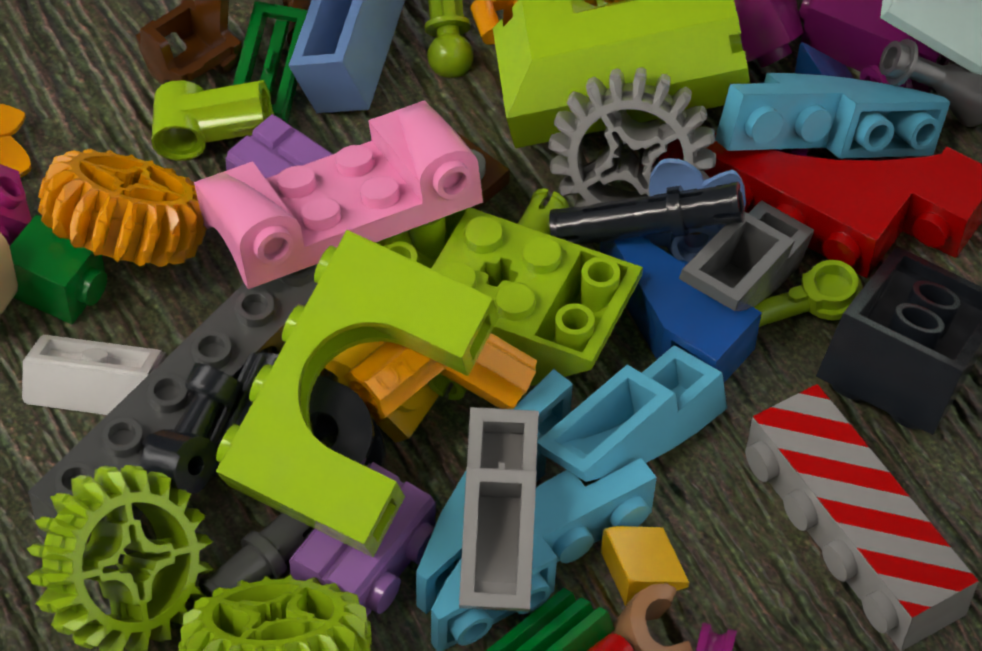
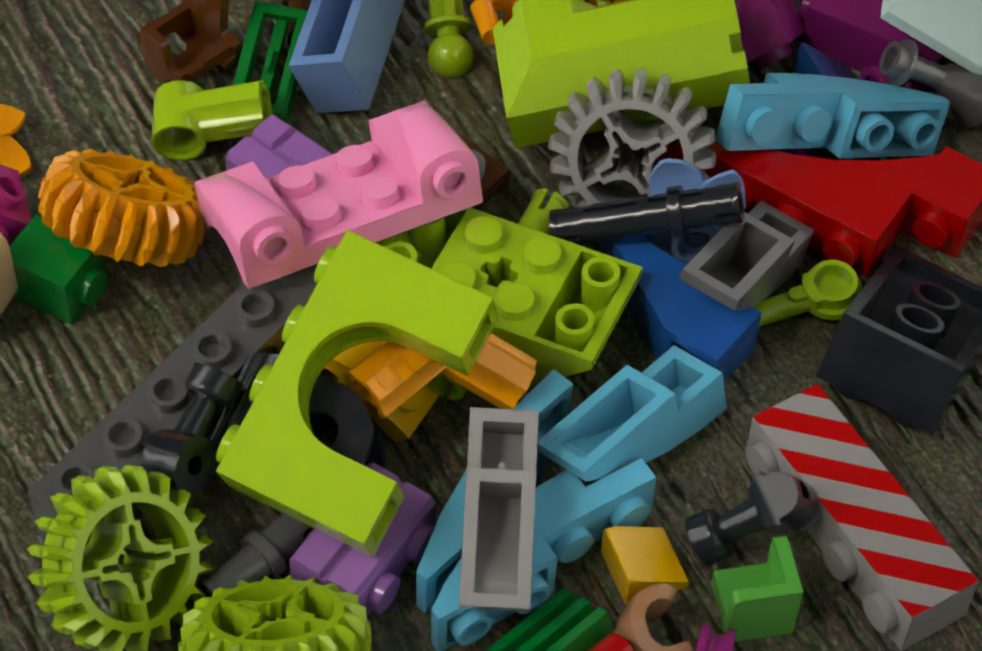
white slope [22,334,166,415] -> none
none -> black leg [685,470,819,567]
none -> bright green panel [711,535,804,642]

